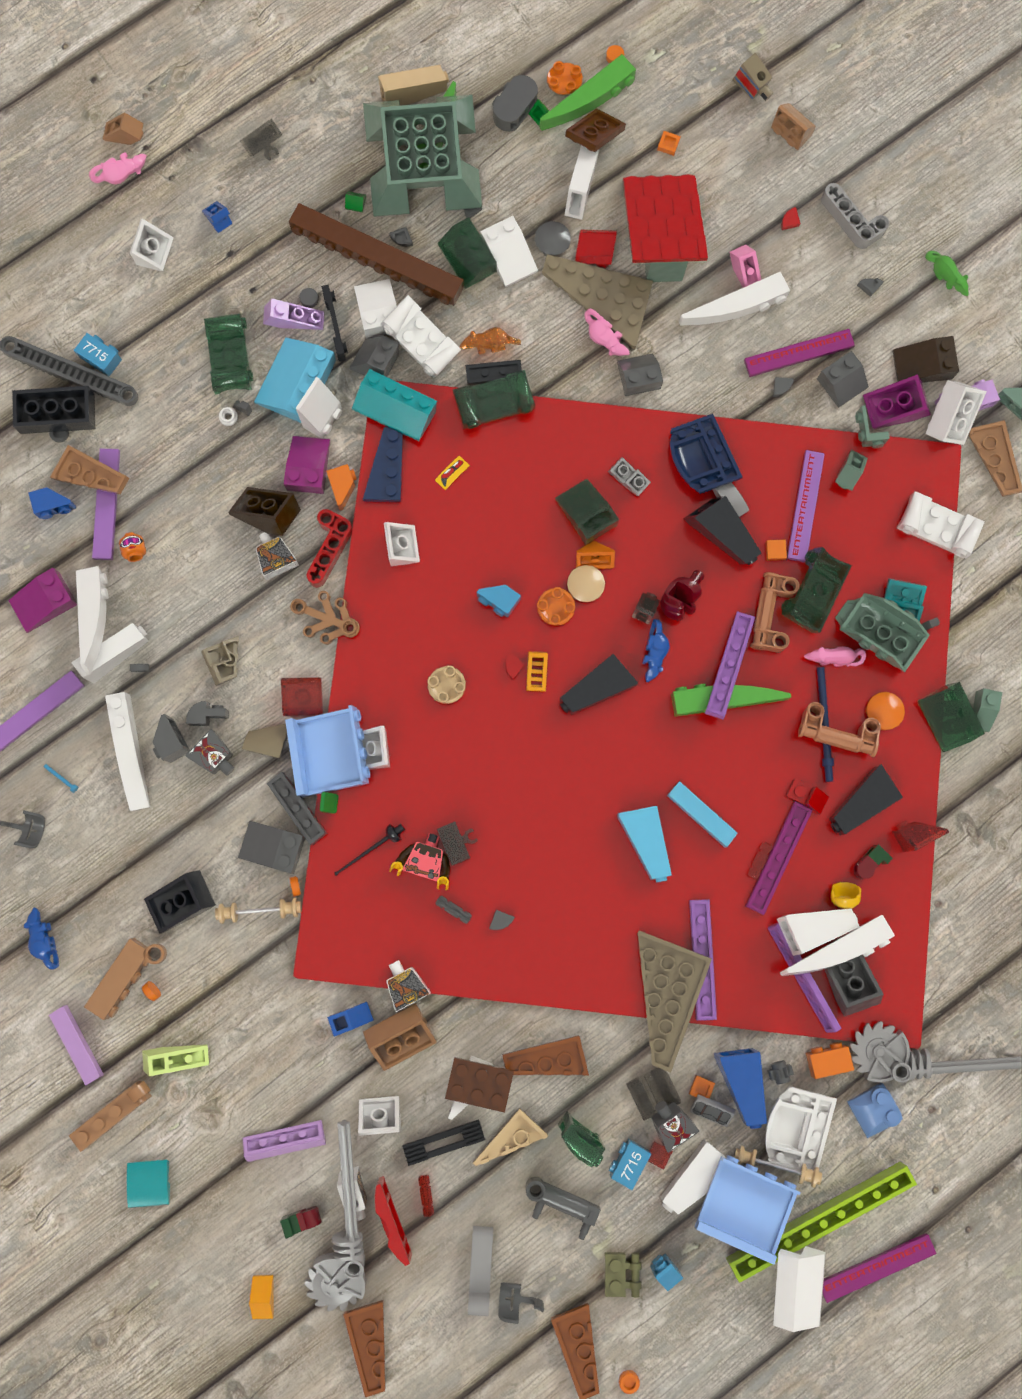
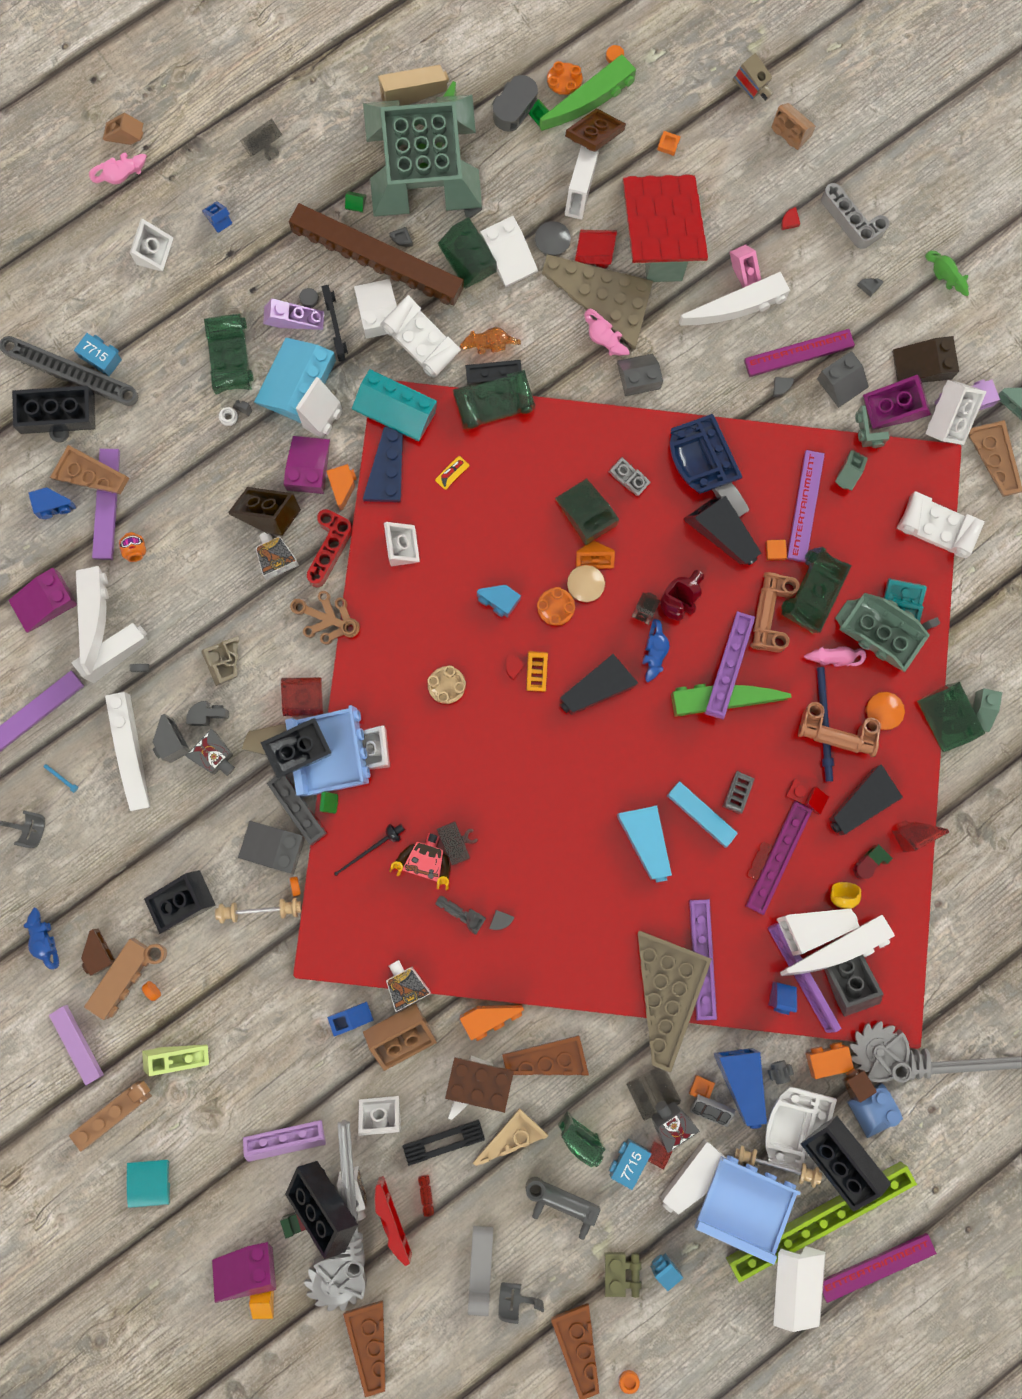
dark grey slope [350,335,399,377] -> none
none -> reddish brown slope [81,928,115,976]
none -> magenta slope [212,1242,276,1303]
none -> black slope [261,718,332,779]
none -> black brick [285,1161,358,1260]
none -> orange slope [460,1004,524,1041]
none -> dark grey tile [467,908,486,935]
none -> dark grey slope [722,771,755,814]
none -> blue slope [769,982,797,1015]
none -> black slope [800,1116,891,1212]
none -> reddish brown slope [843,1068,877,1103]

